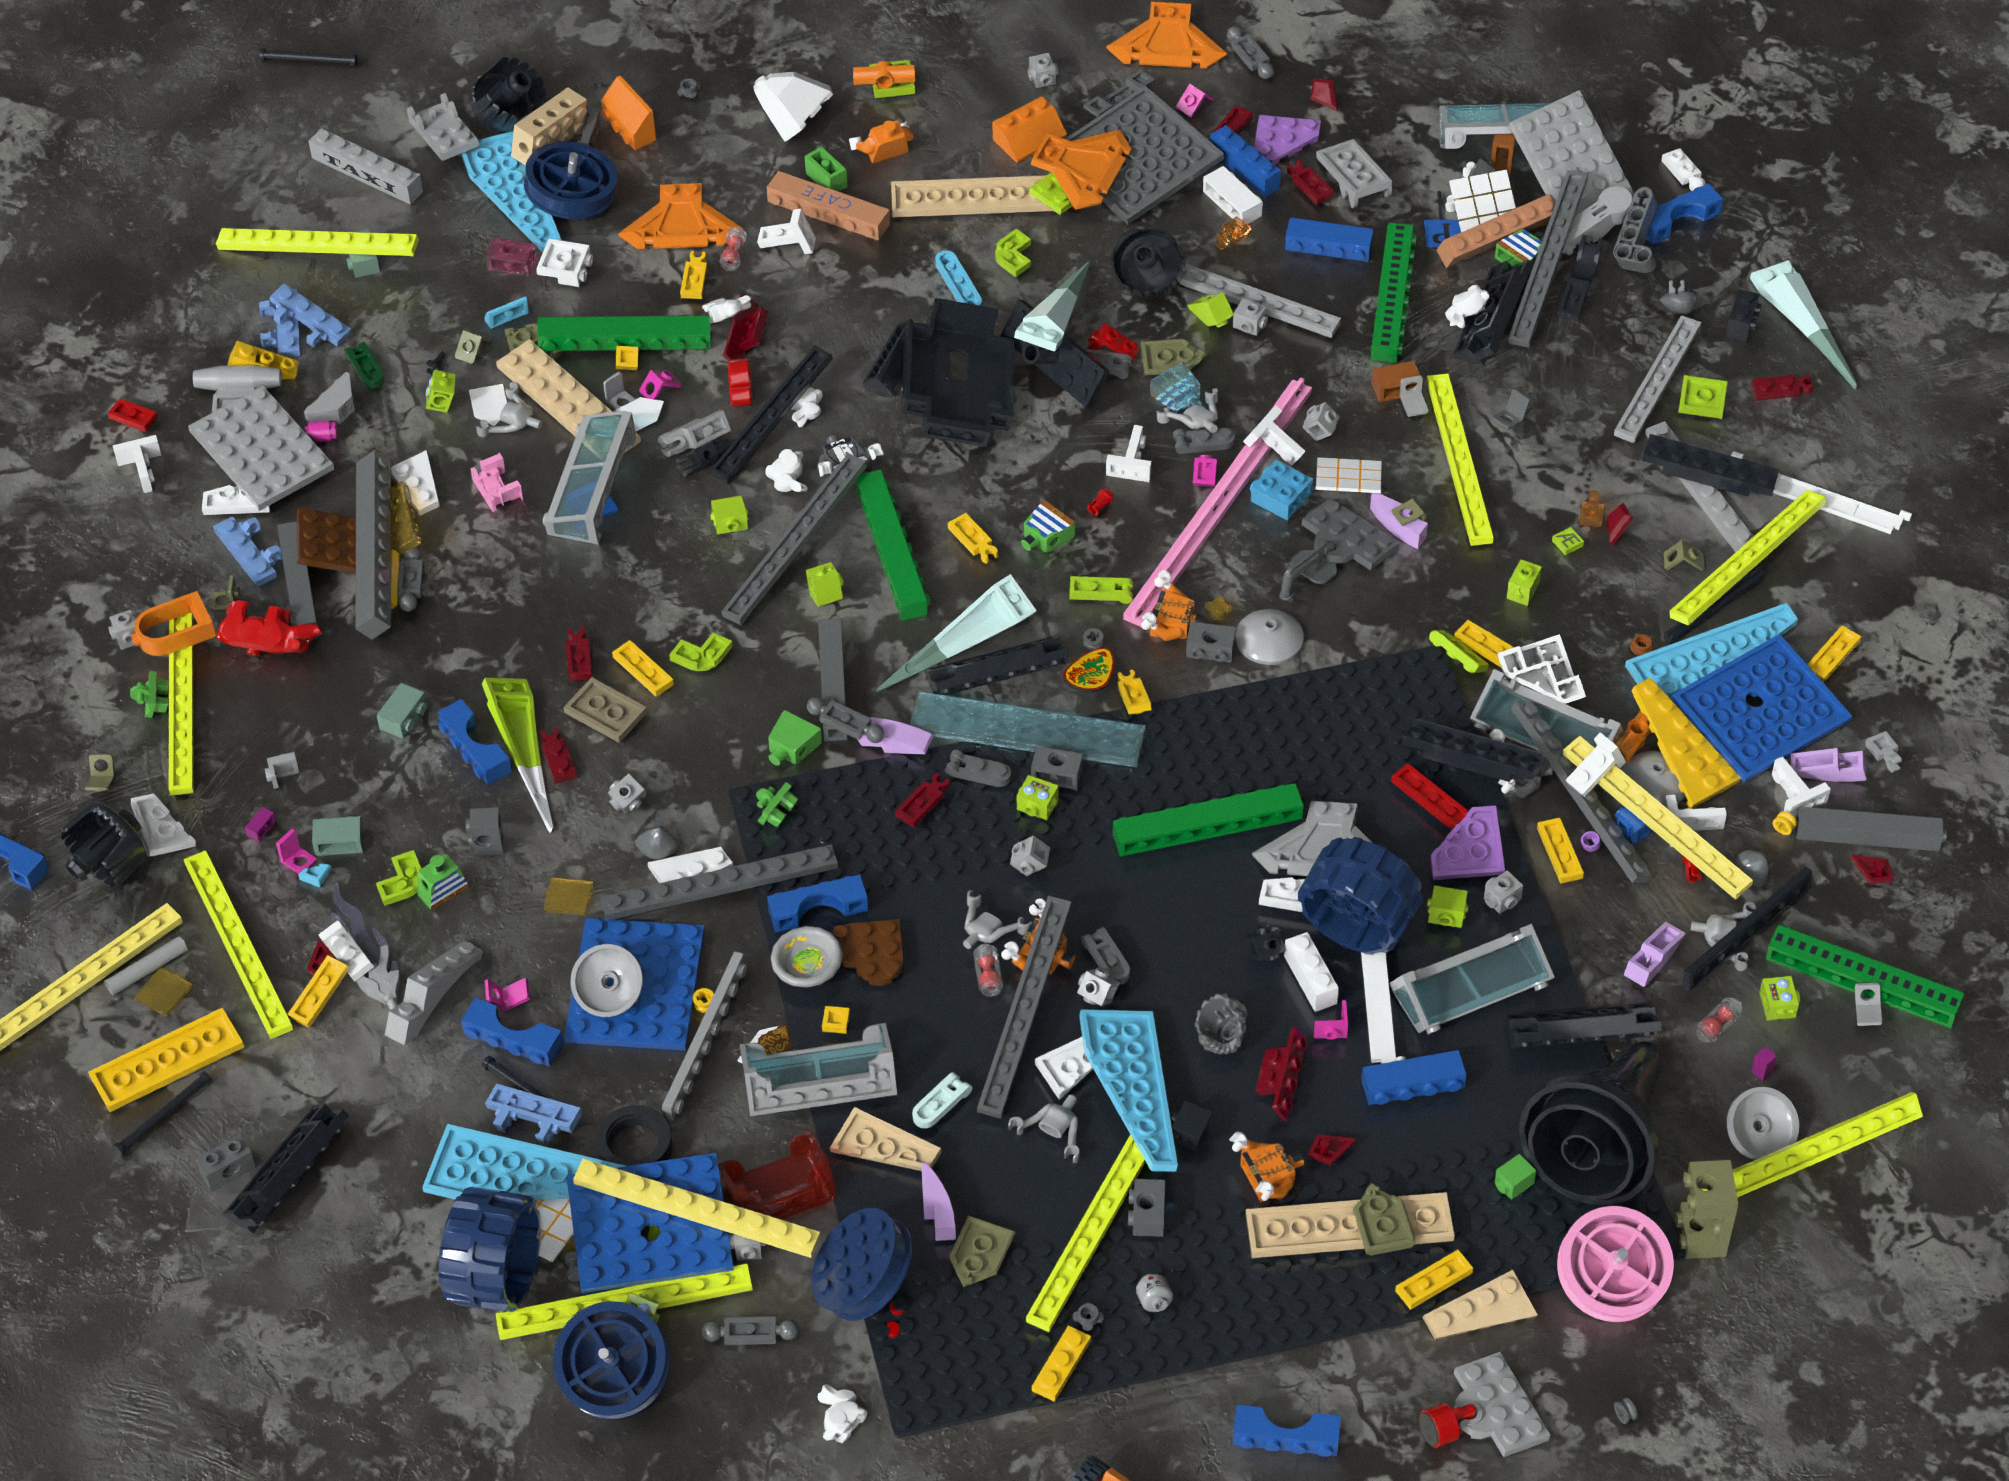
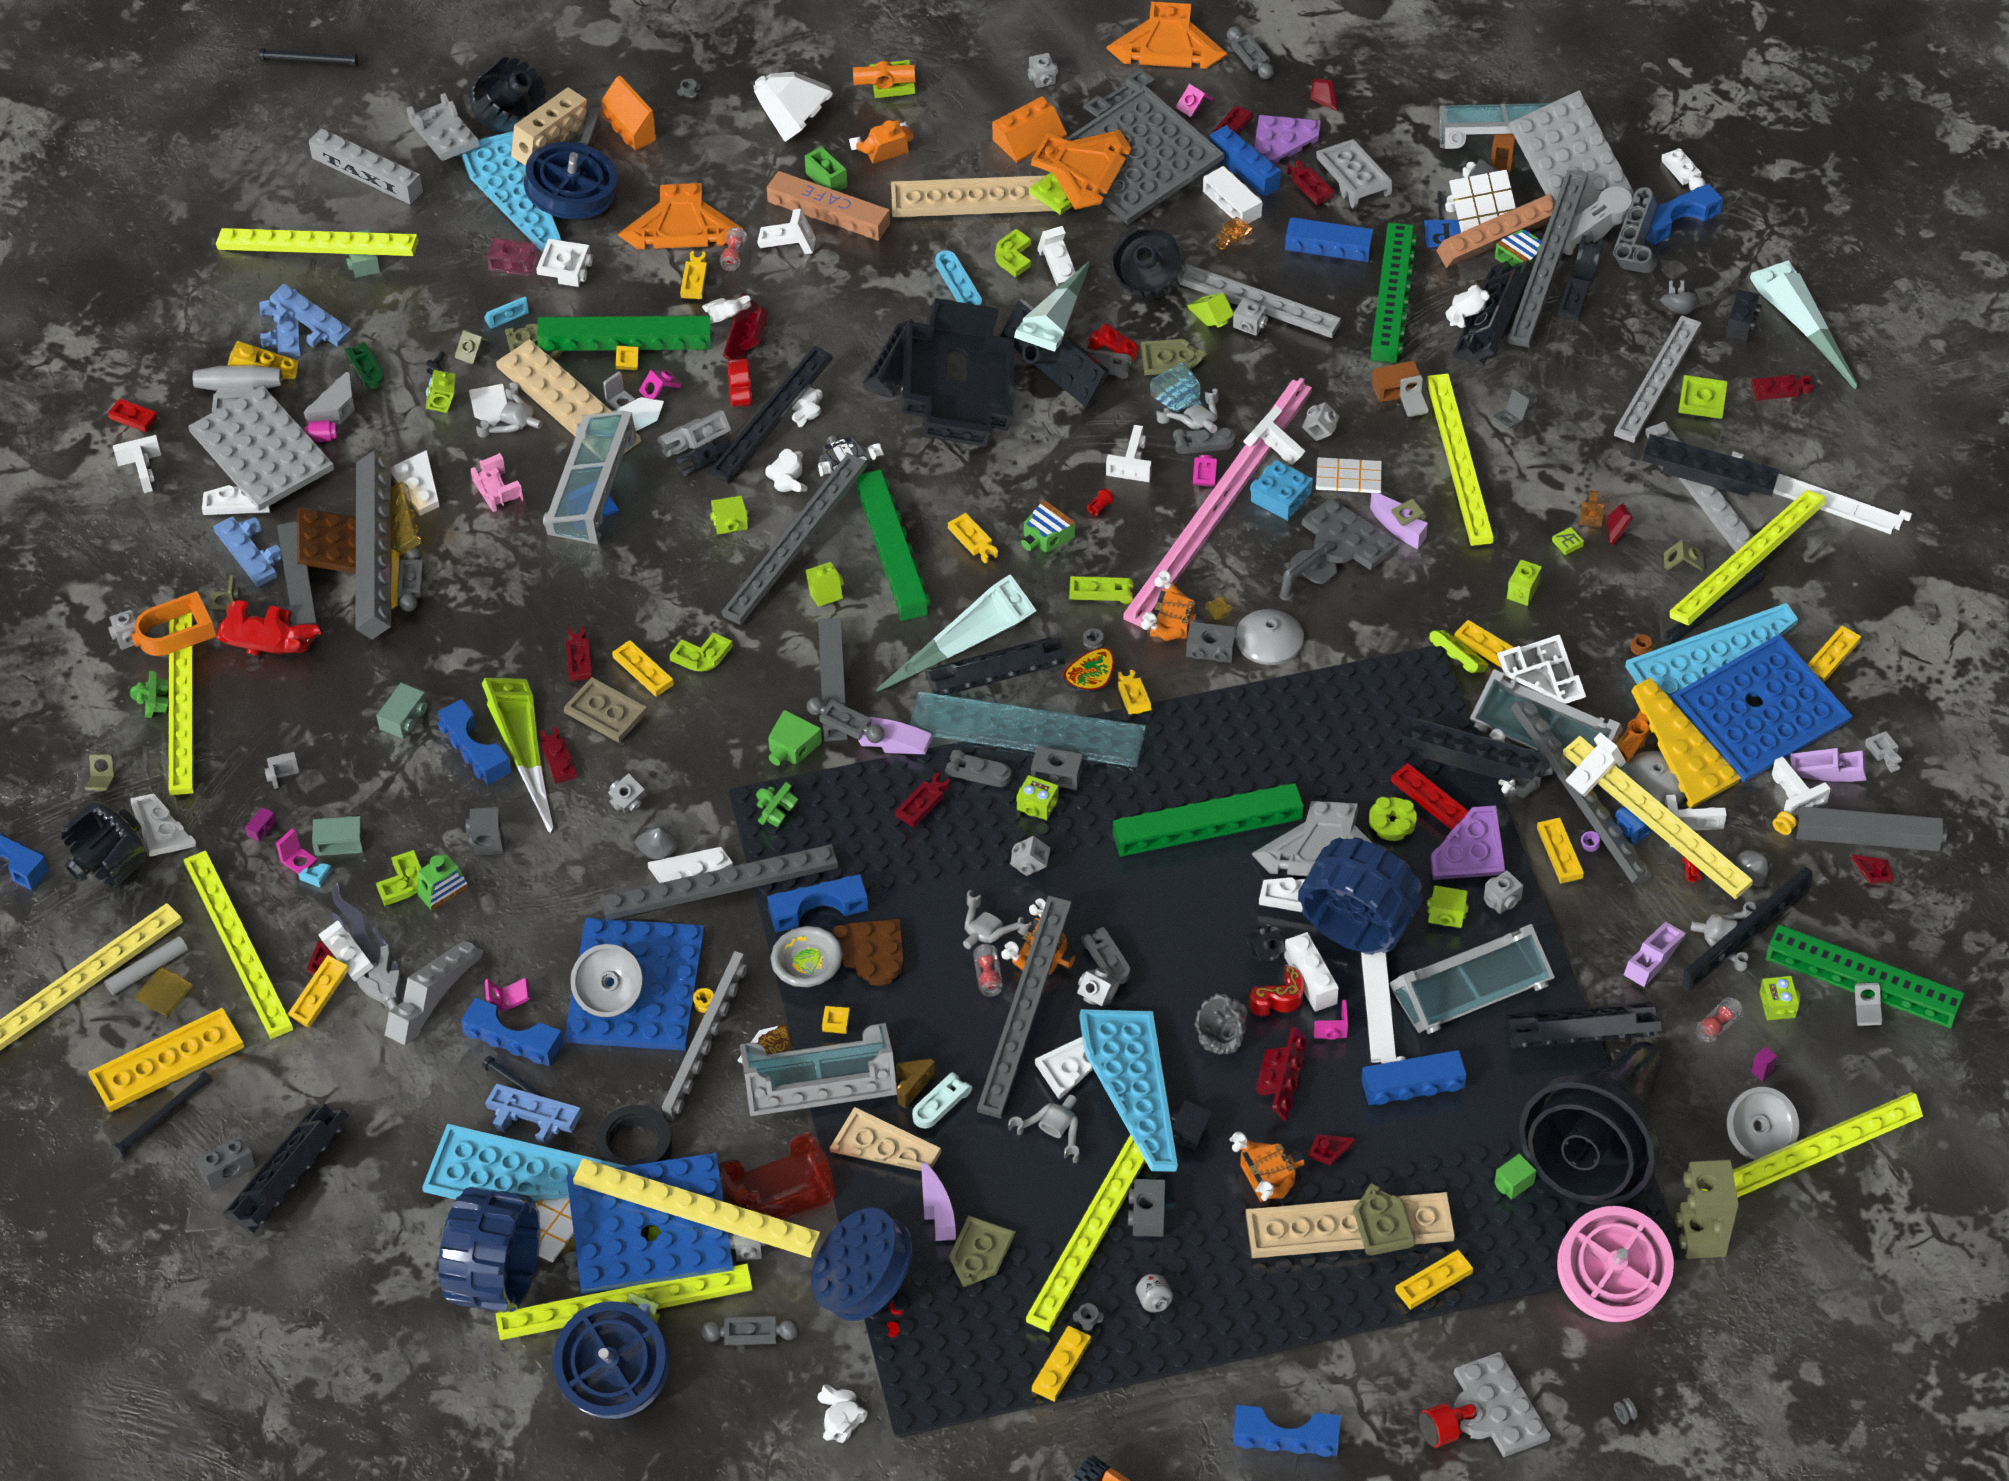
clear yellow piece [544,877,592,916] -> none
tan wing [1423,1270,1538,1340] -> none
none -> pearl gold slope [896,1059,935,1108]
none -> white bracket [1037,226,1075,287]
none -> red animal [1249,965,1304,1016]
none -> lime plate [1369,797,1417,841]

